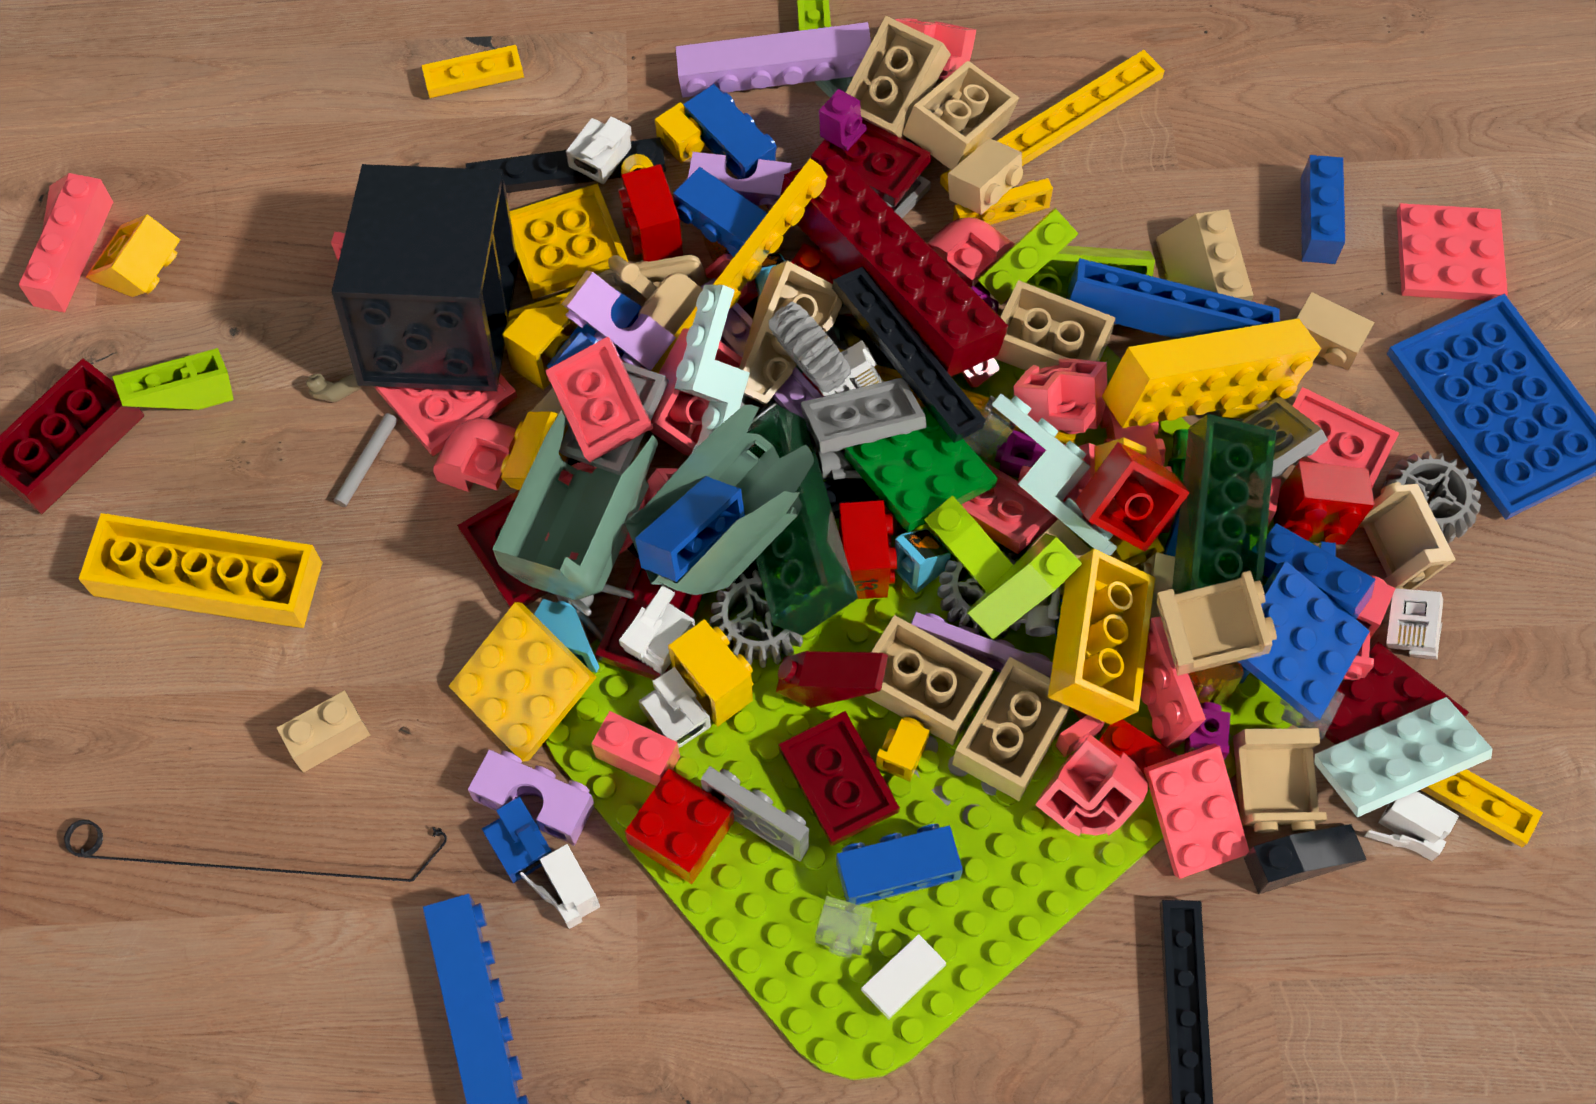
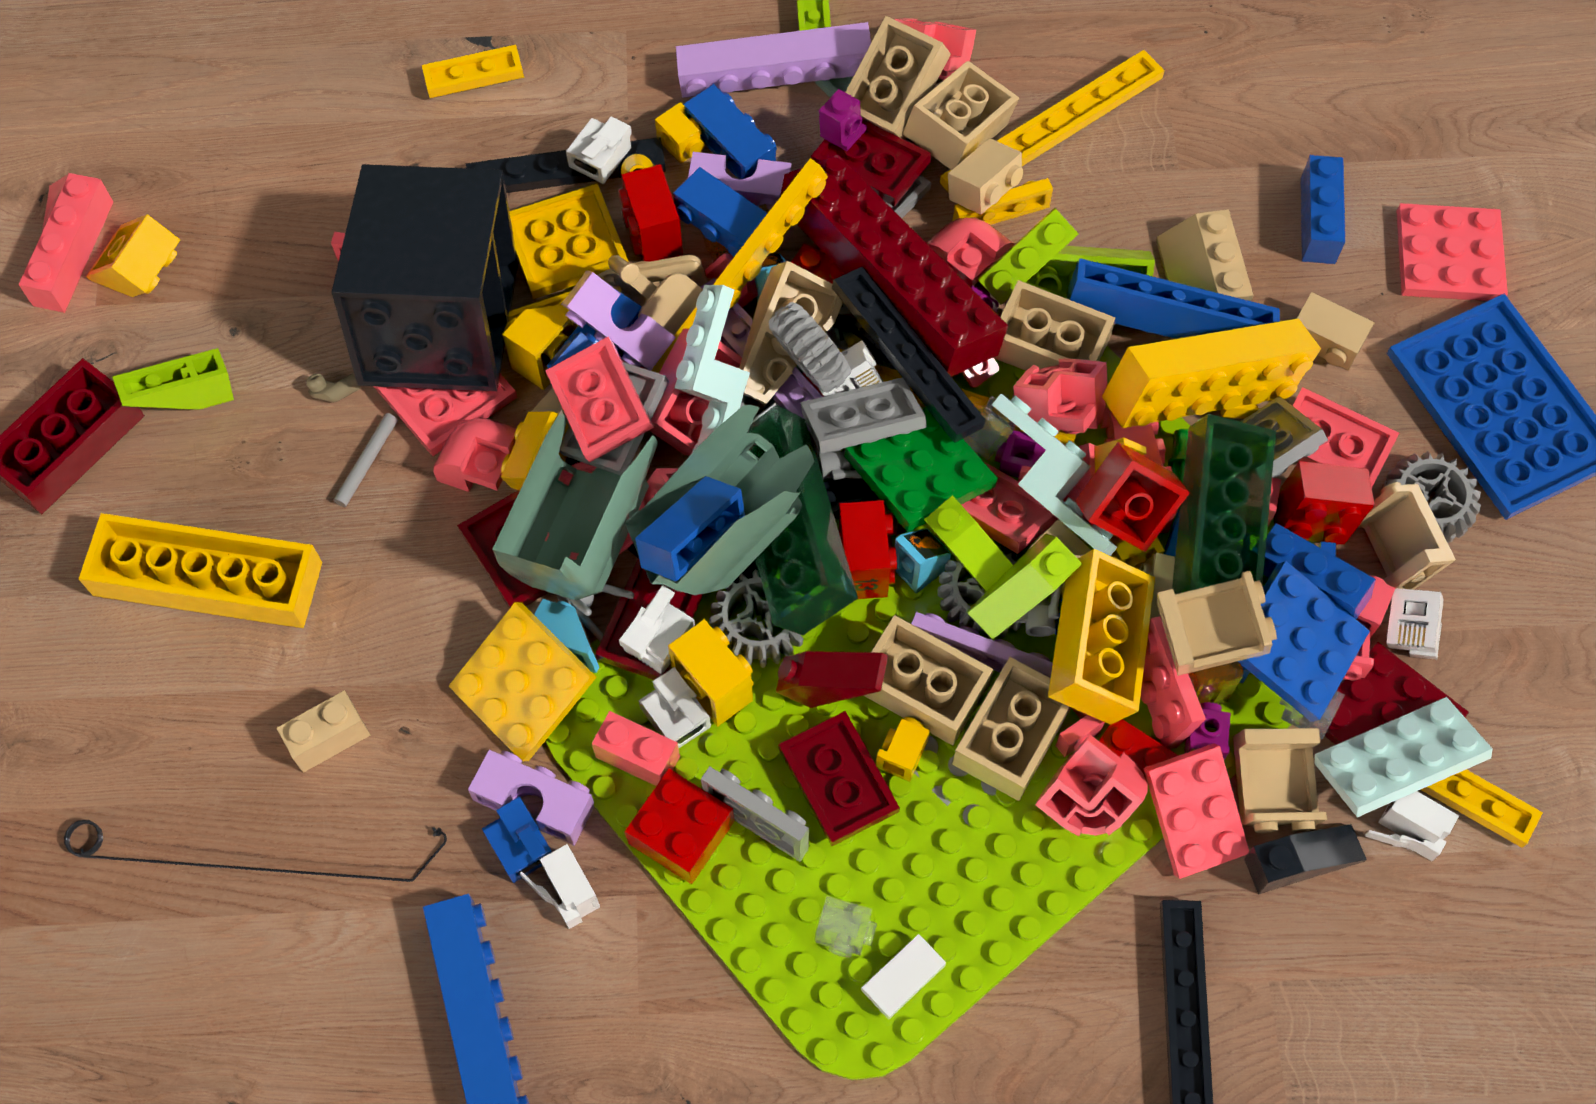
blue brick [836,824,963,908] -> none

